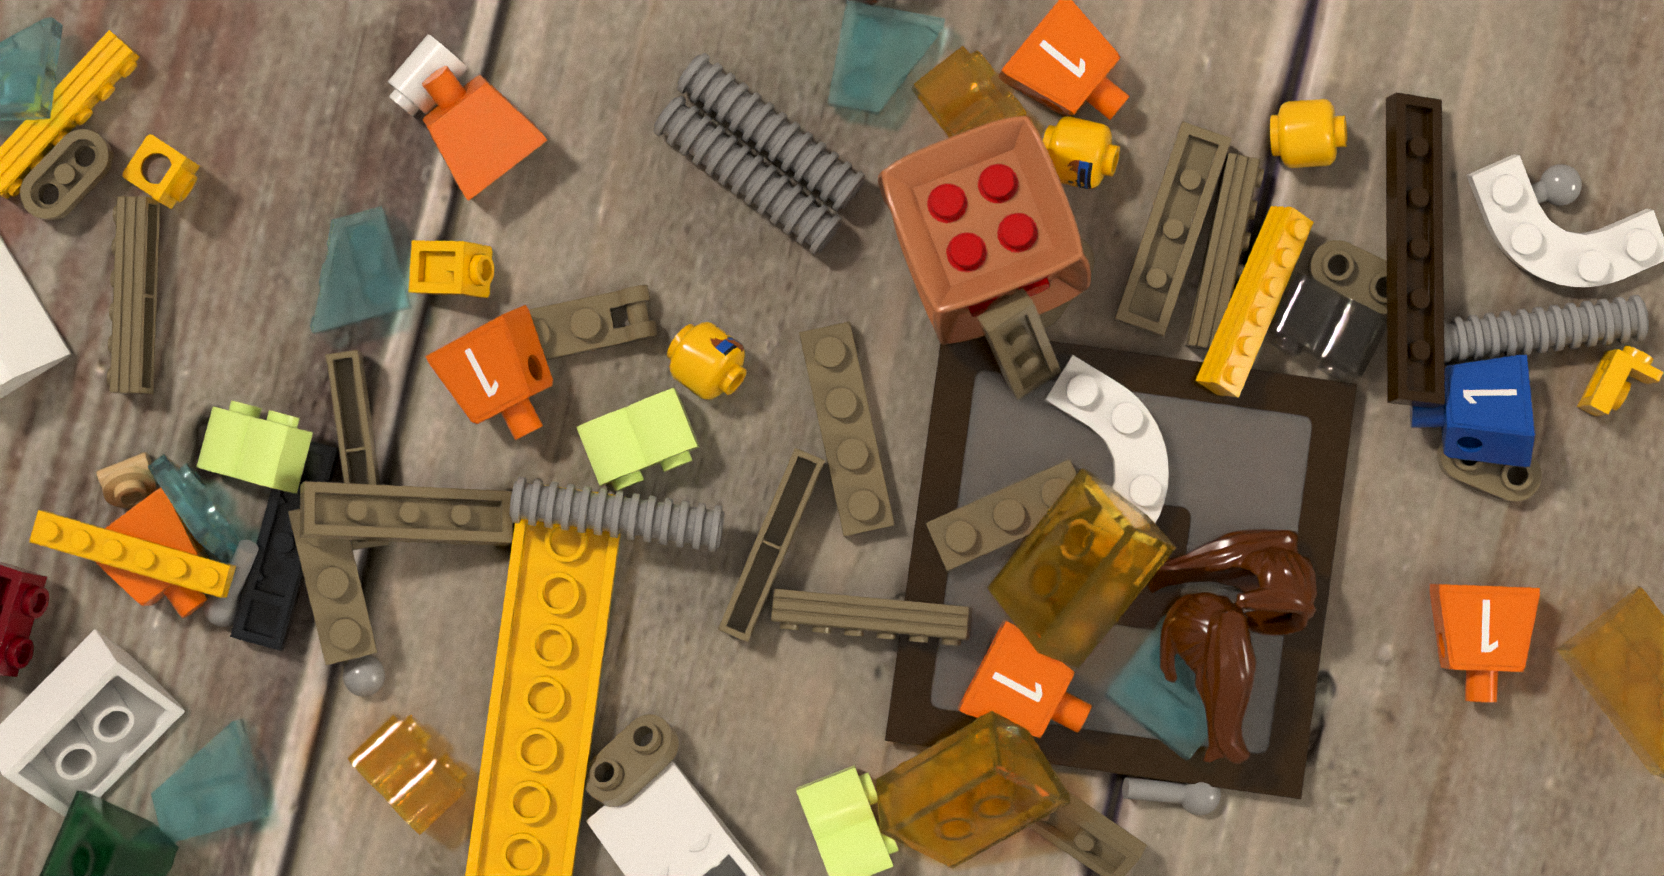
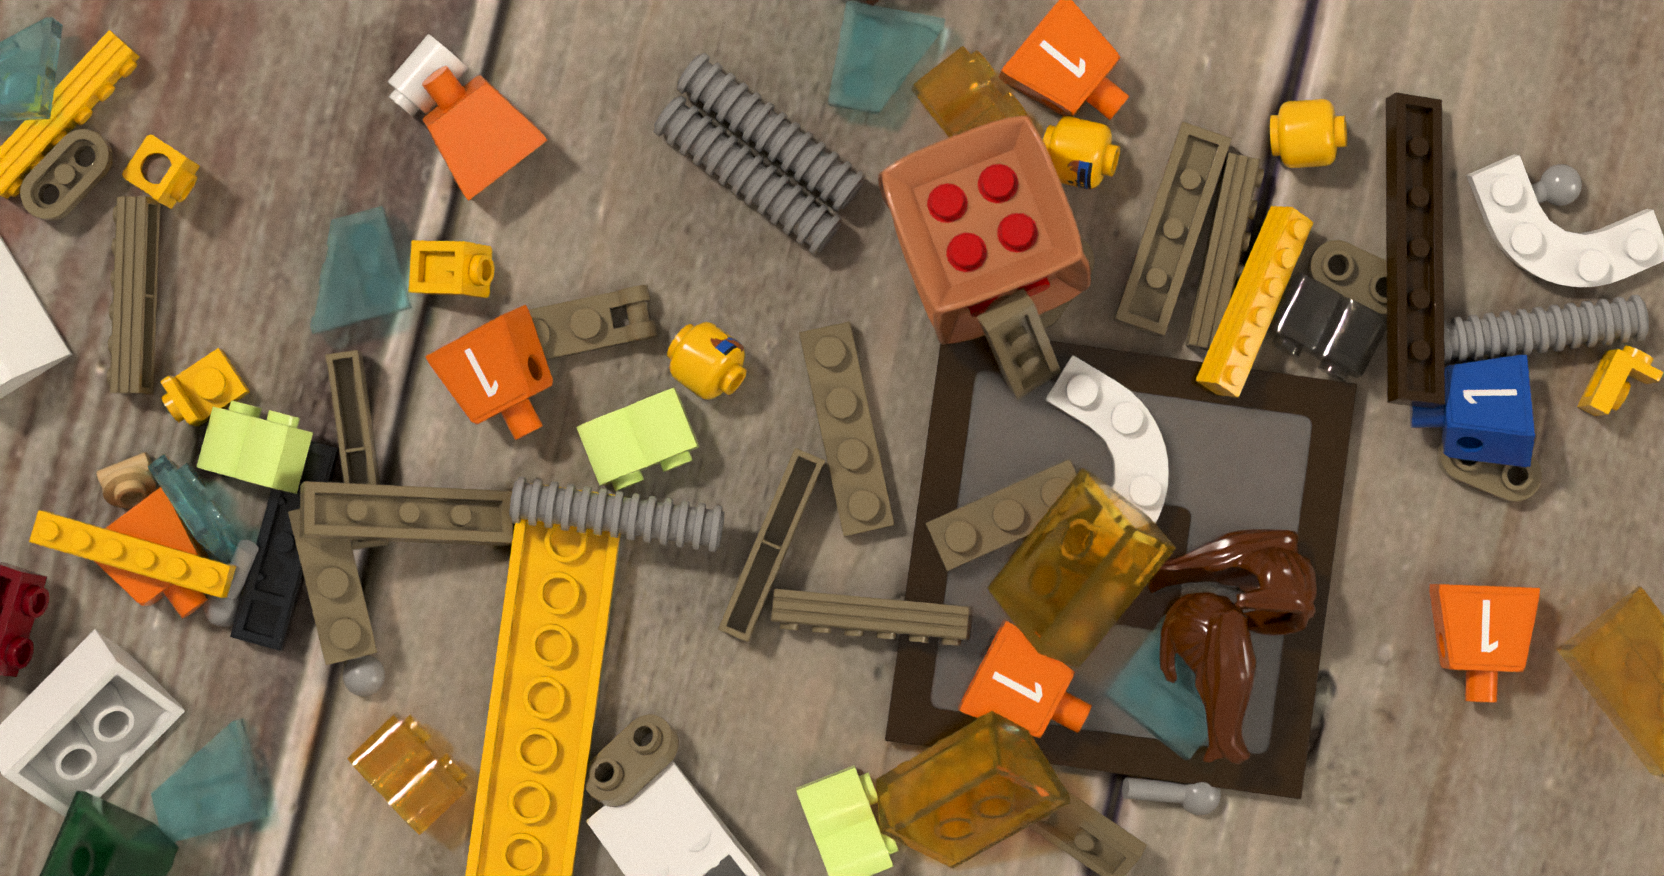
none -> yellow bracket [160,348,250,427]

